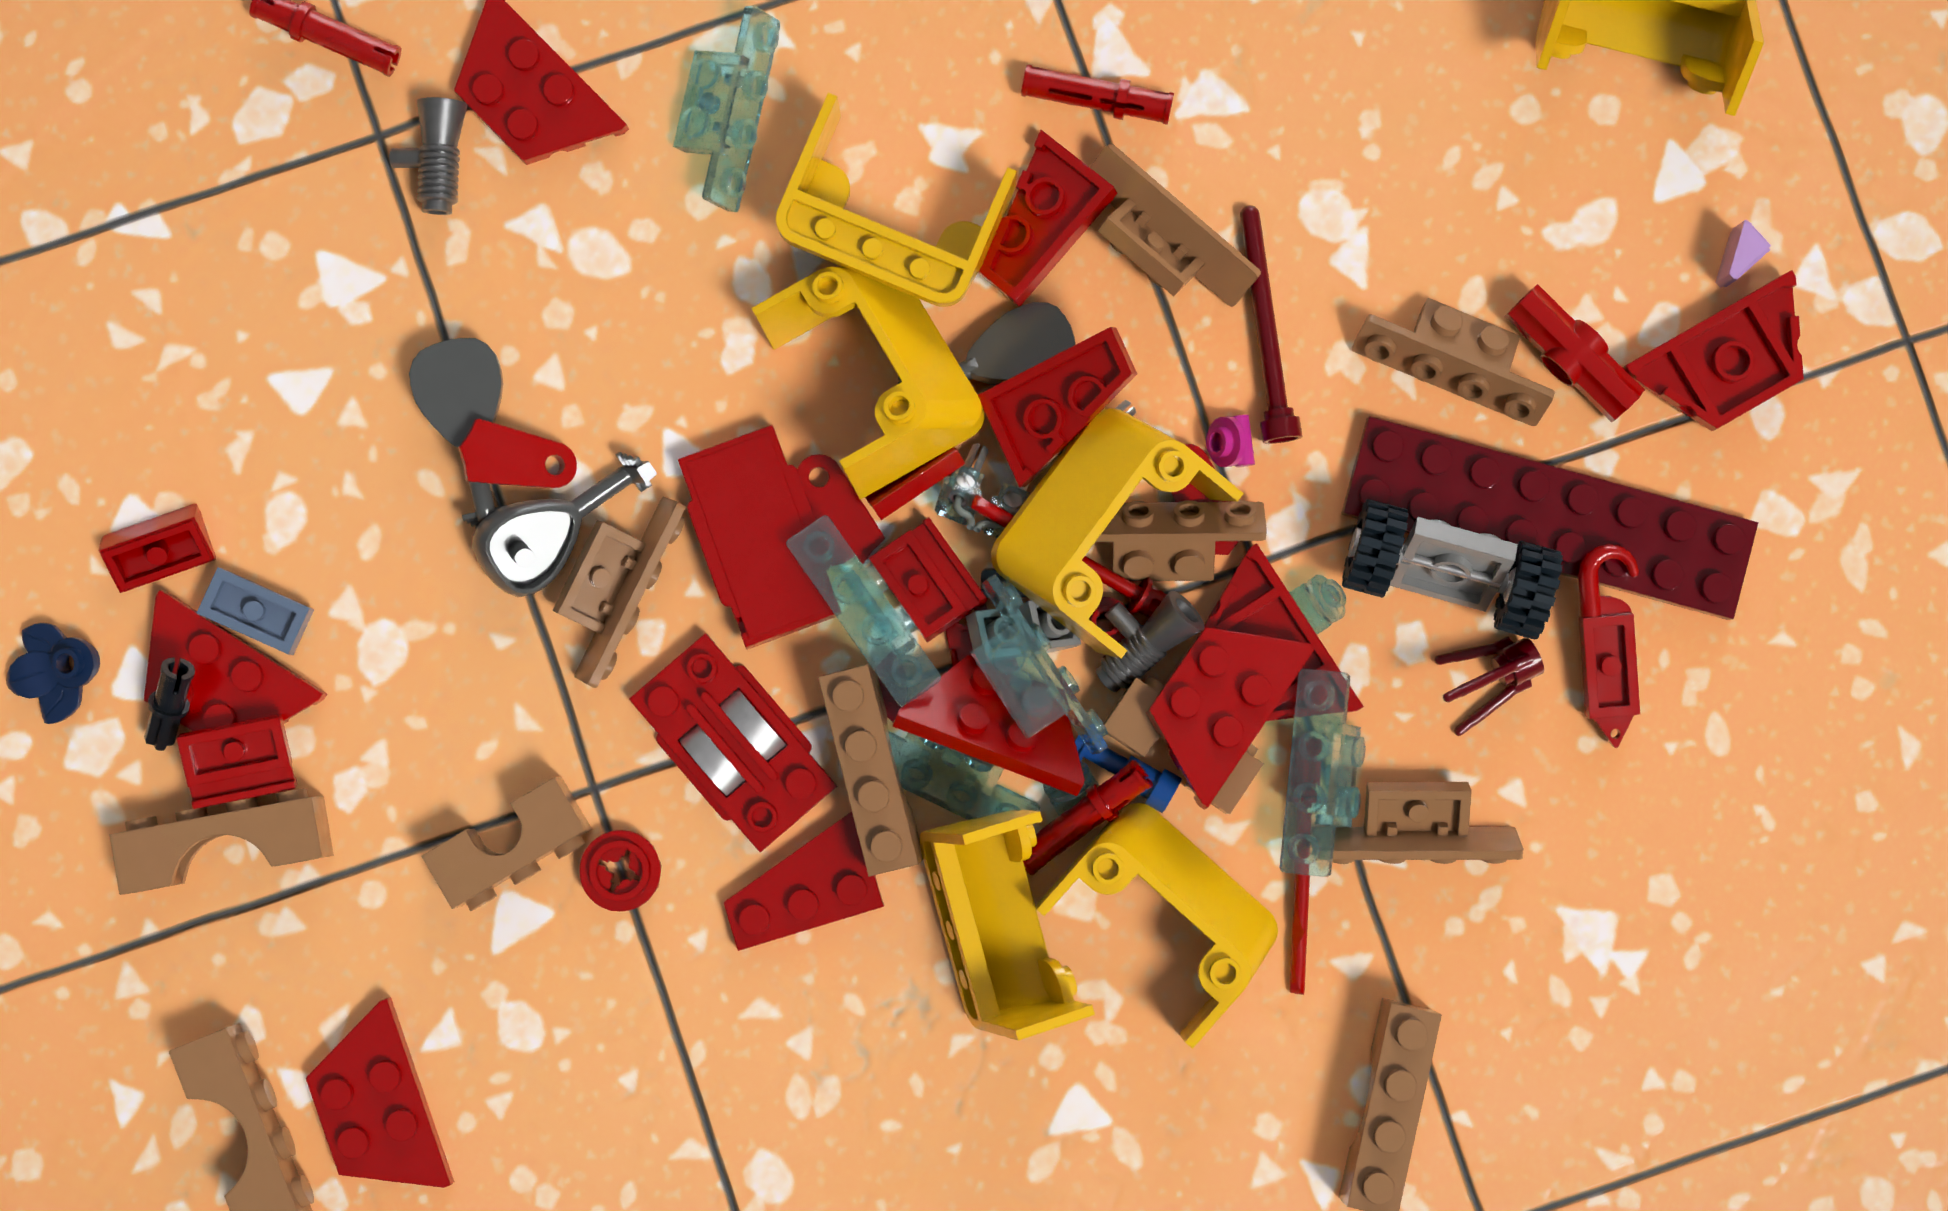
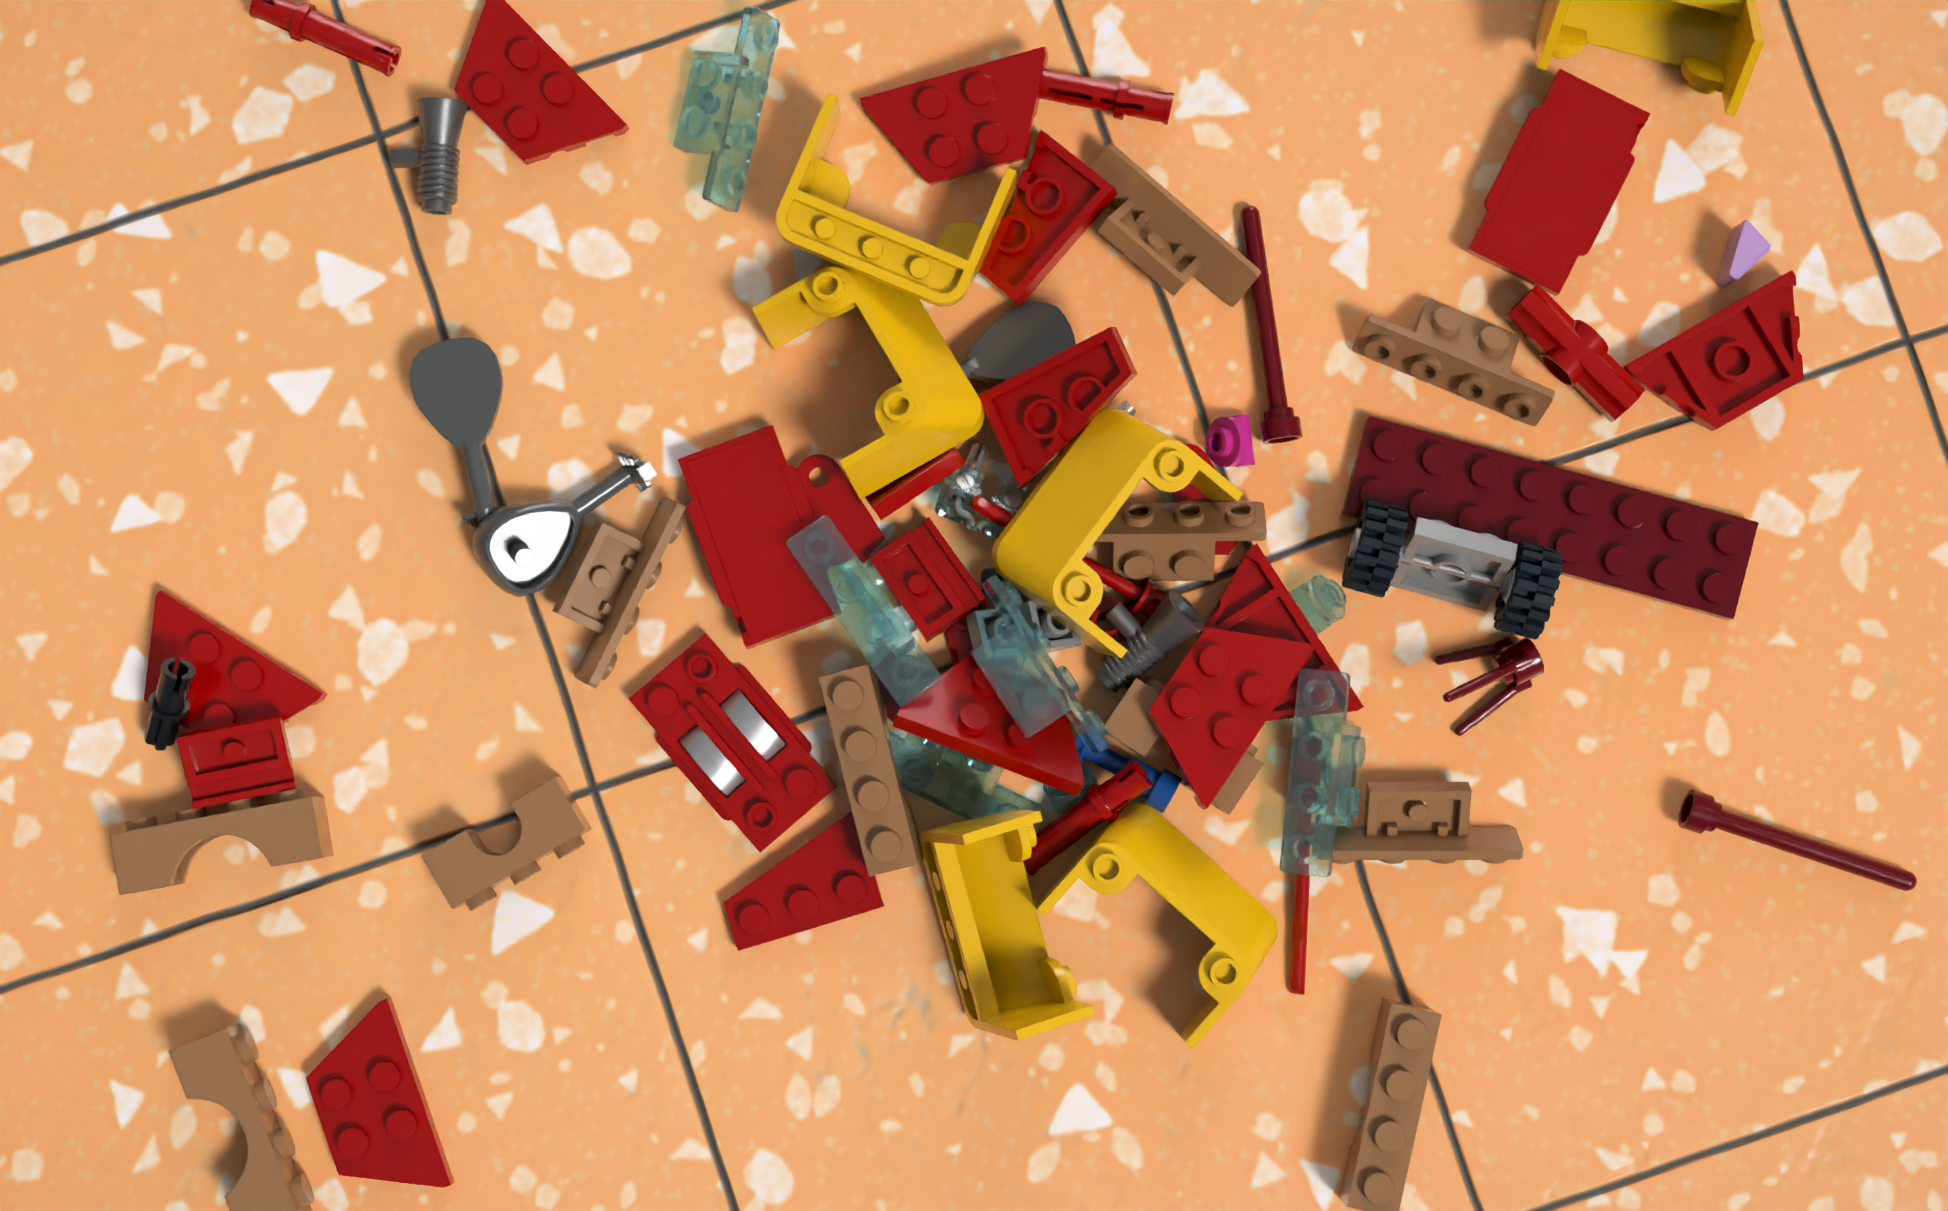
dark blue plate [6,623,100,724] -> none
red slope [98,504,216,593] -> none
sand blue plate [197,567,314,655] -> none
red piece [458,419,577,488] -> none
red gear [579,830,662,912] -> none
red plate [1578,544,1641,748] -> none
none -> red wing [860,47,1049,185]
none -> red piece [1466,69,1651,296]
none -> dark red piece [1678,789,1917,891]

